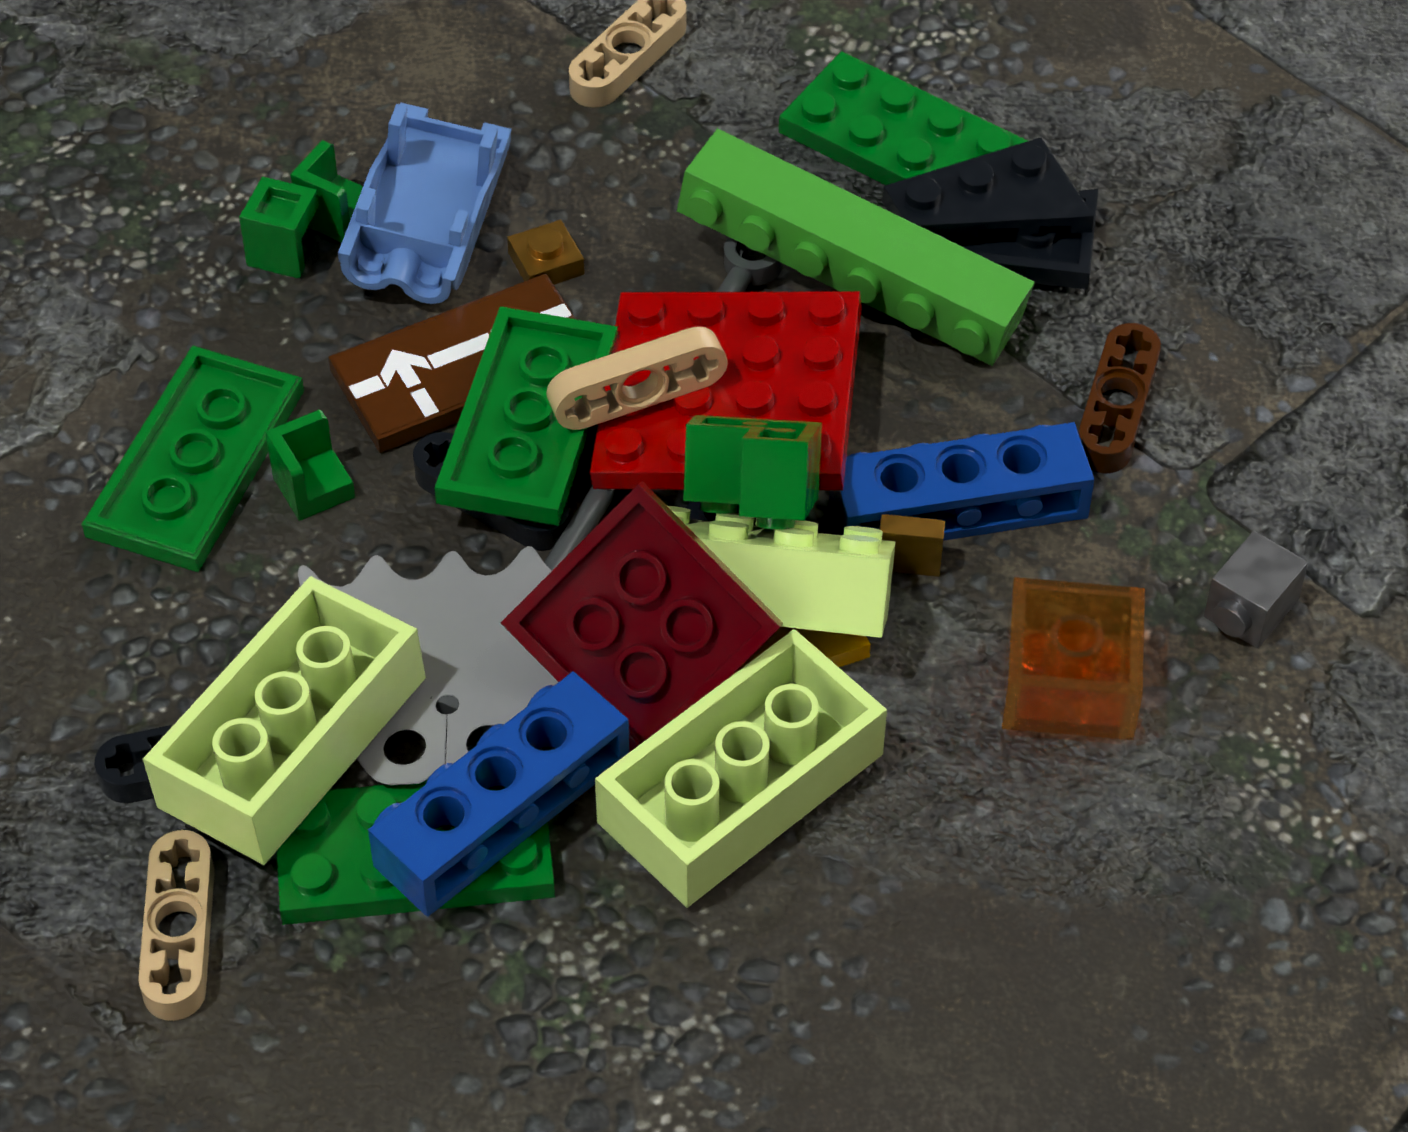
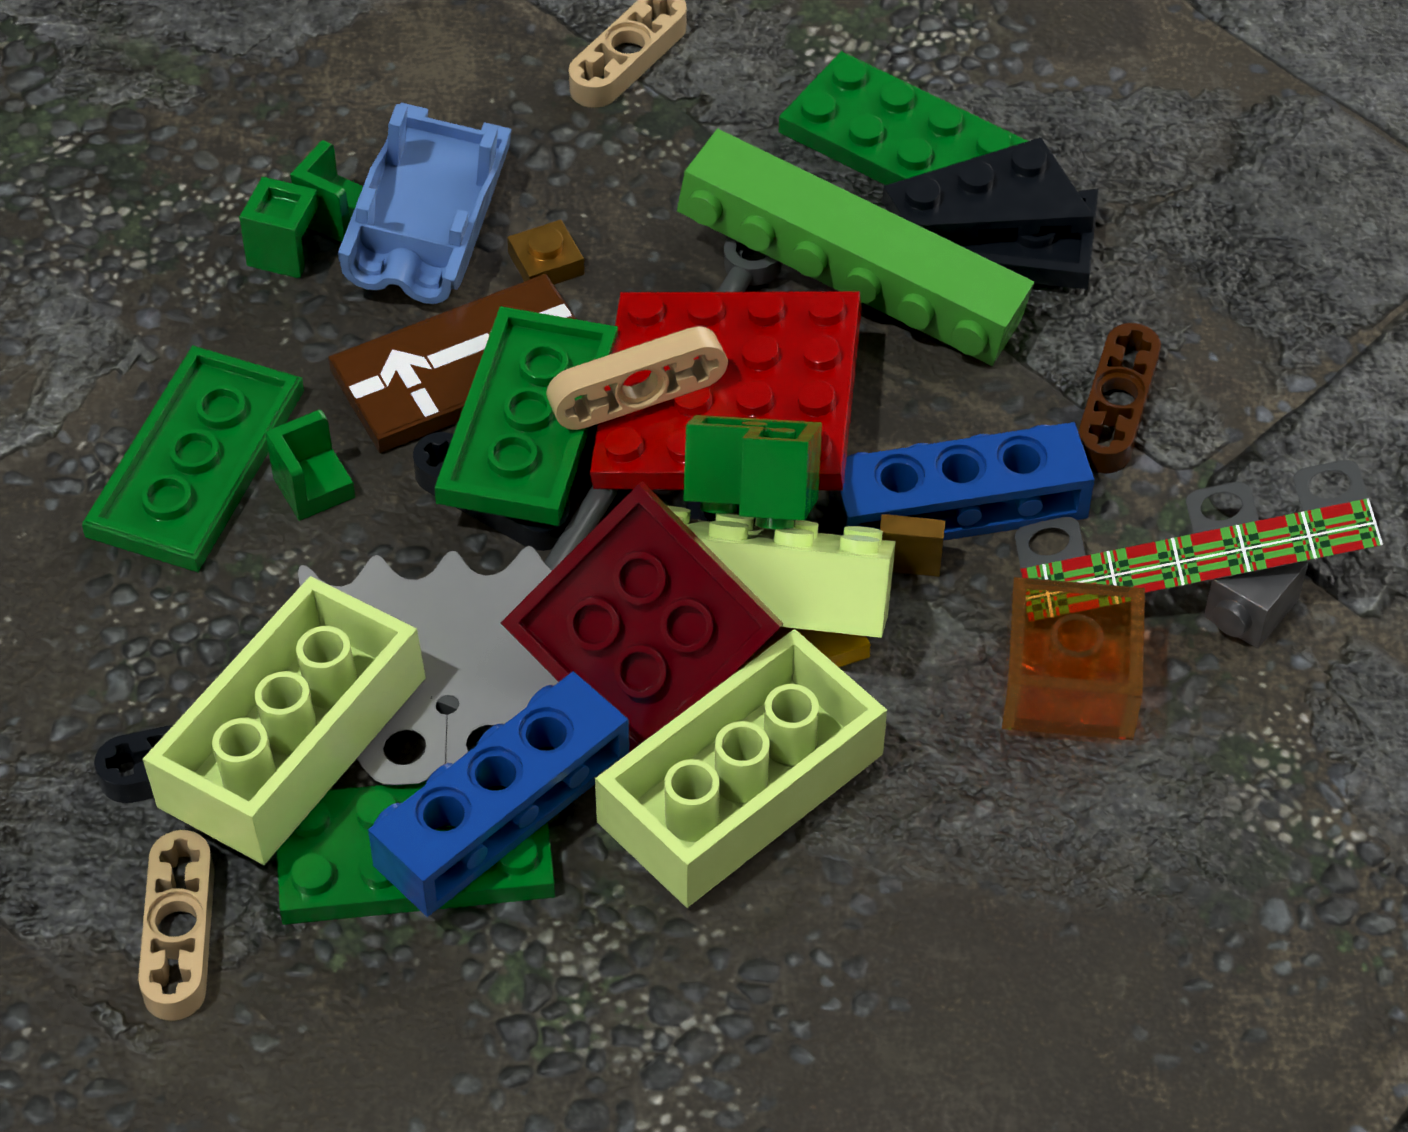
none -> piece [1015,460,1383,617]

